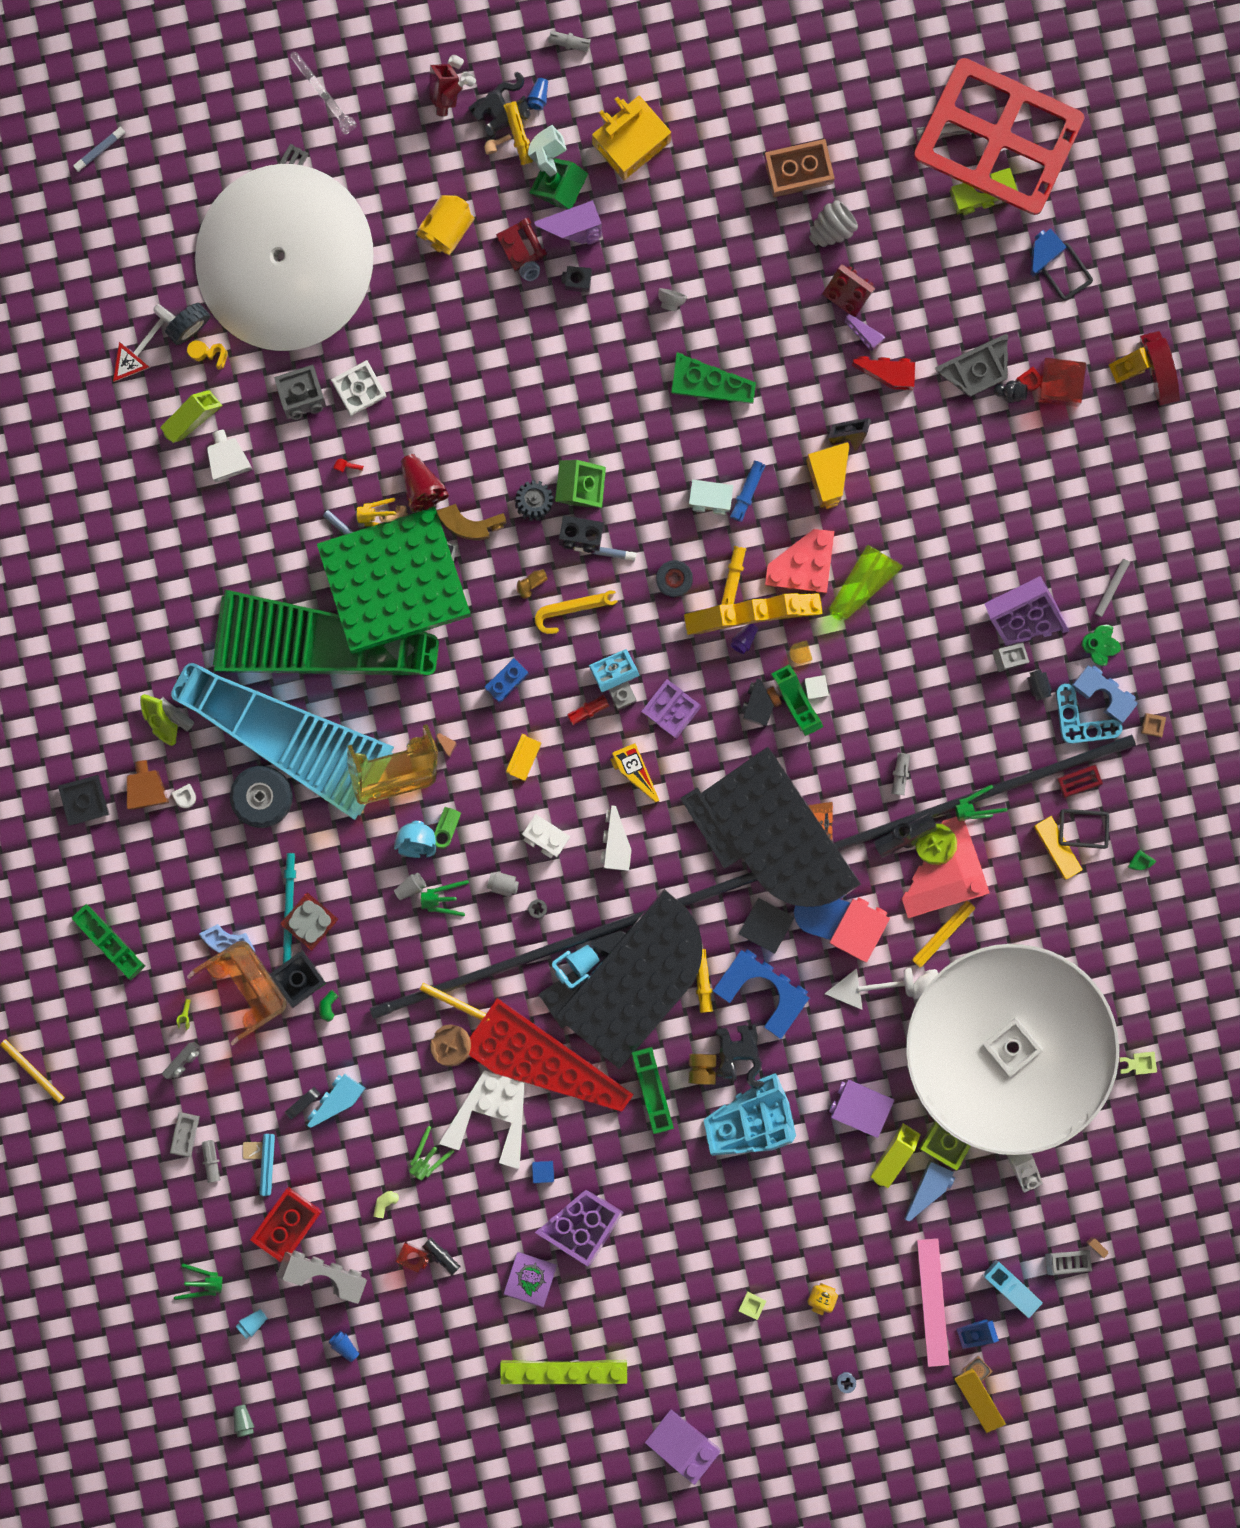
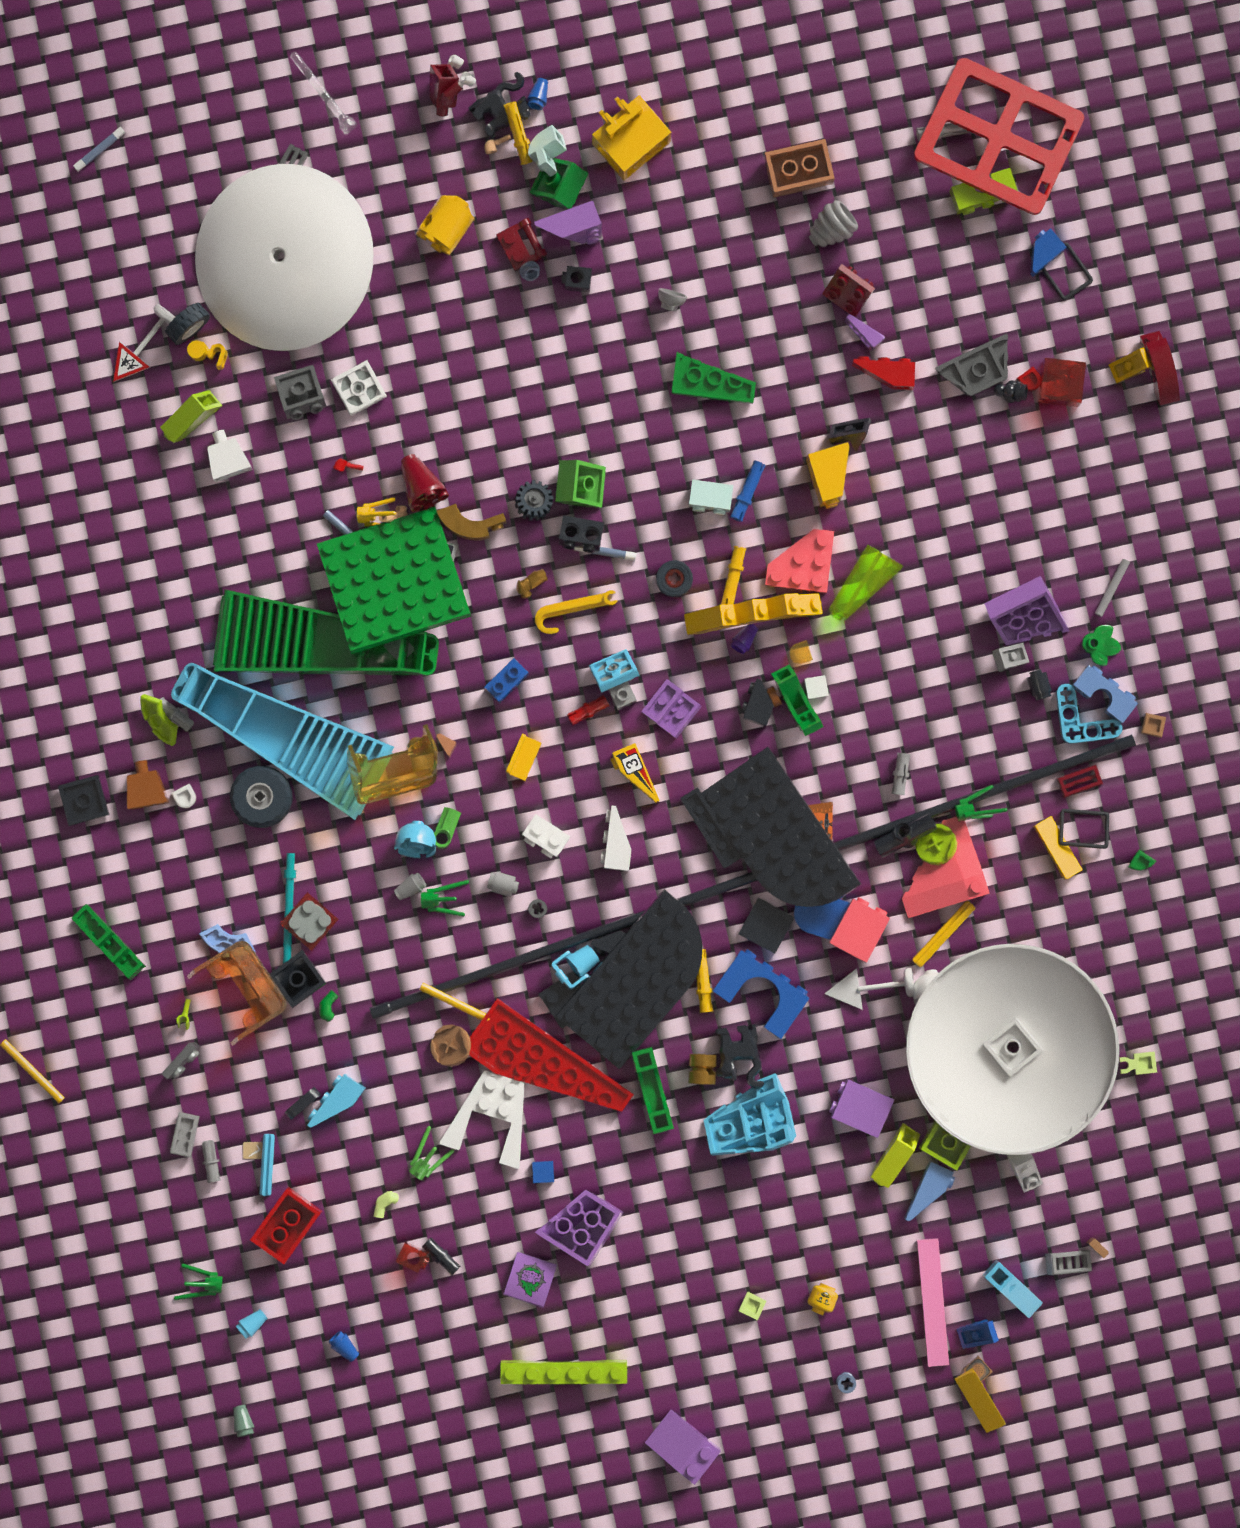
light grey arch [277,1251,367,1304] -> none
light grey pin [548,30,591,53] -> none

